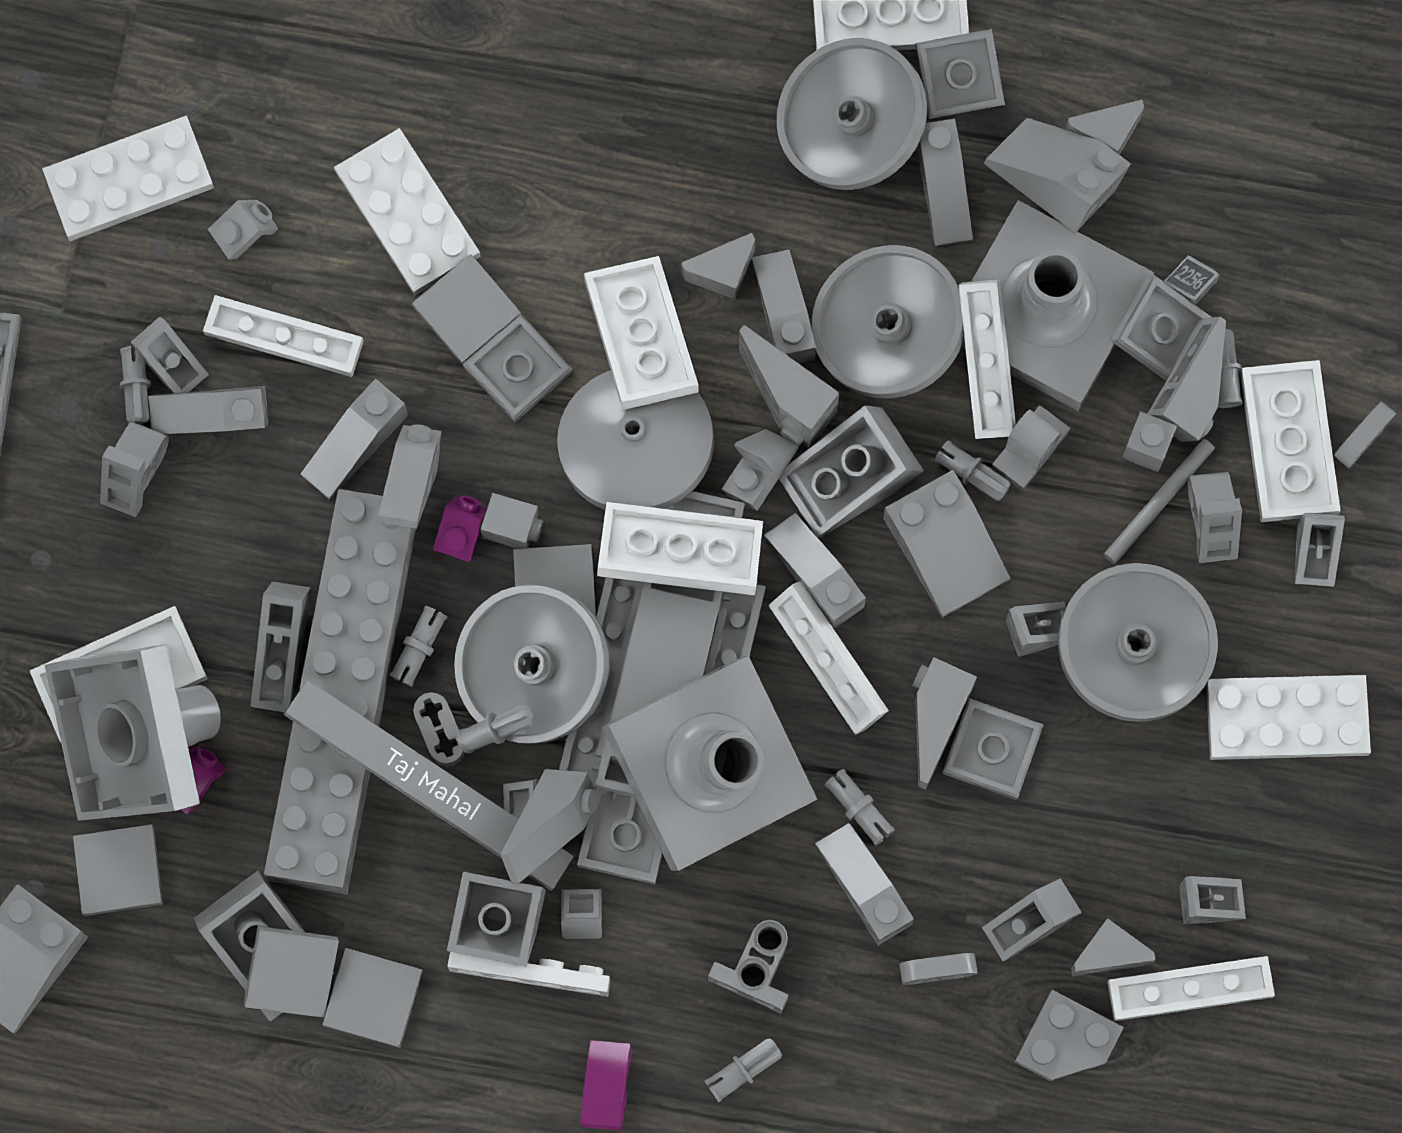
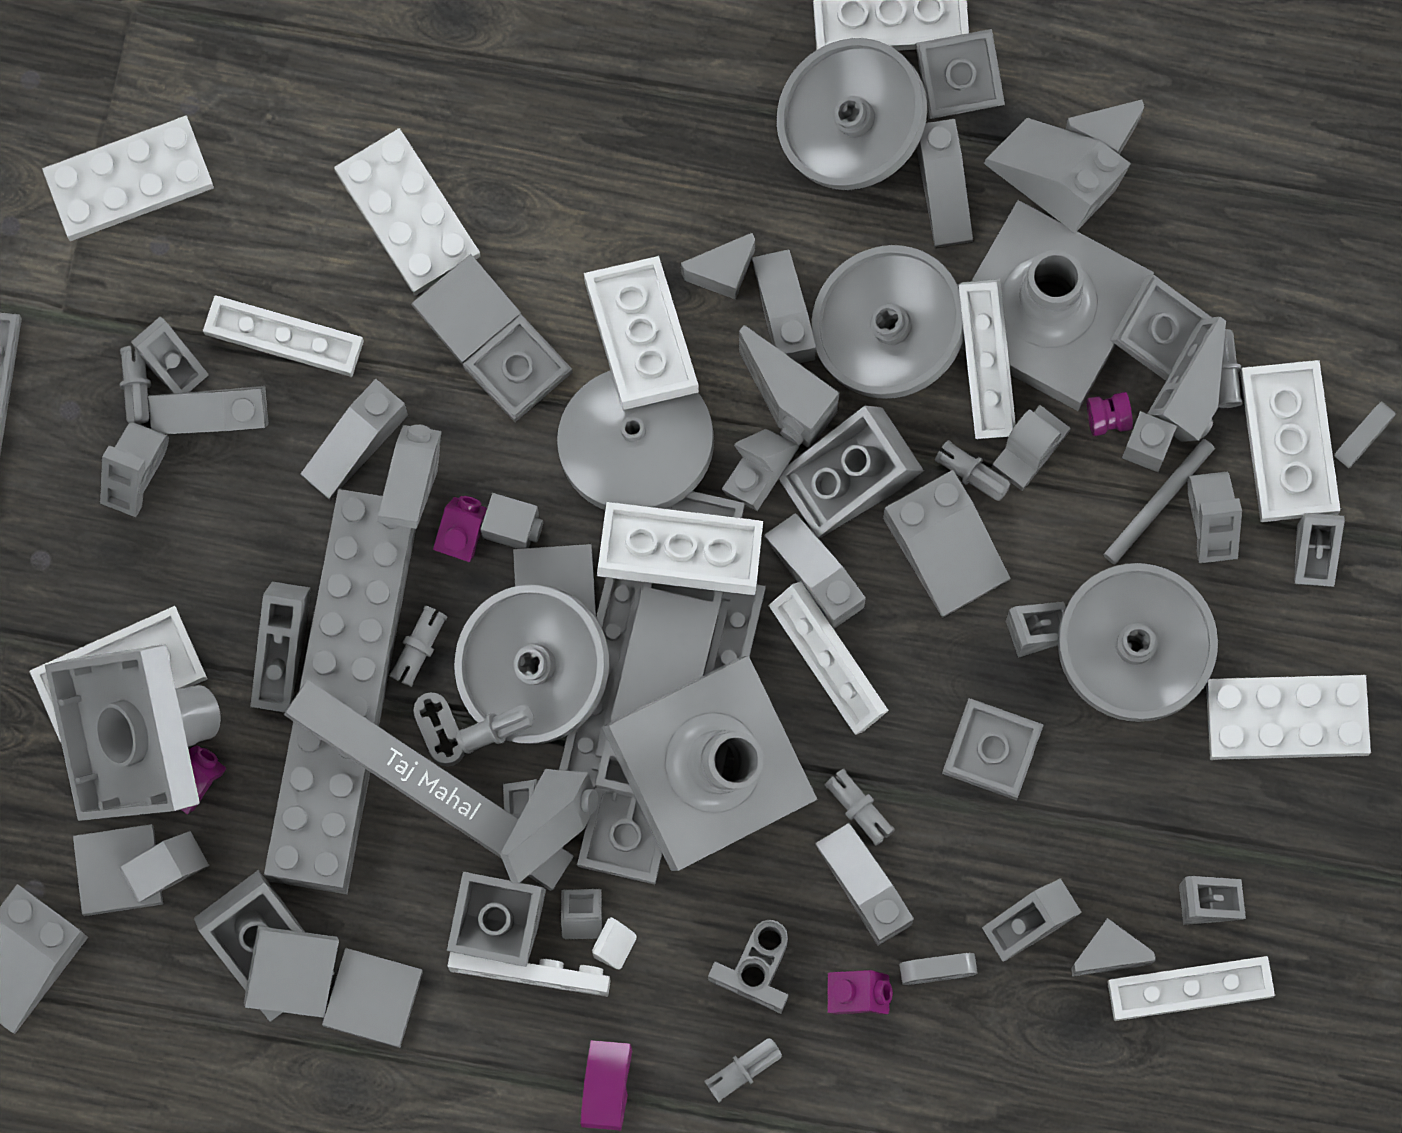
light grey bracket [208,200,278,260] -> none
light grey slope [912,657,977,790] -> none
light grey plate [1014,990,1124,1081] -> none
slope [1164,255,1219,305] -> none
none -> light grey slope [120,831,209,903]
none -> white slope [592,917,636,970]
none -> magenta bracket [828,970,893,1015]
none -> magenta wheel [1086,392,1133,436]

